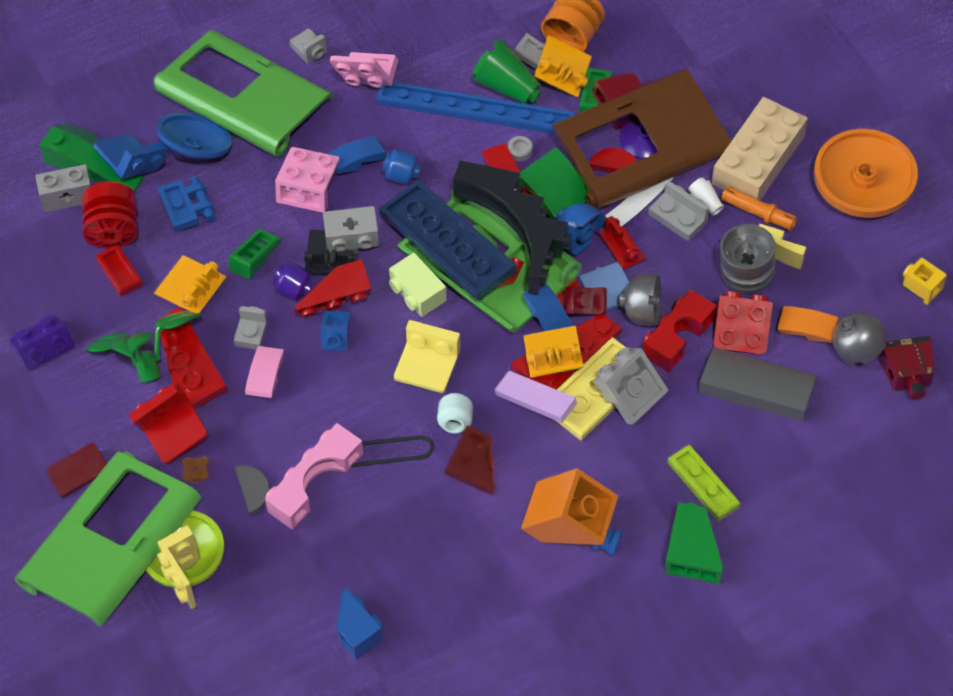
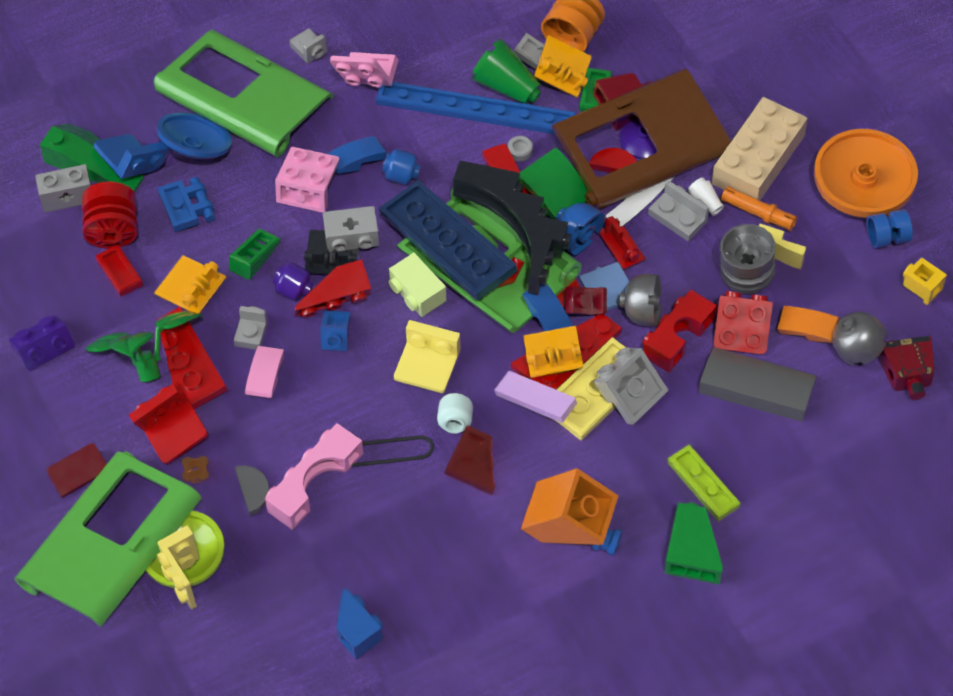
none -> blue wheel [867,209,913,249]

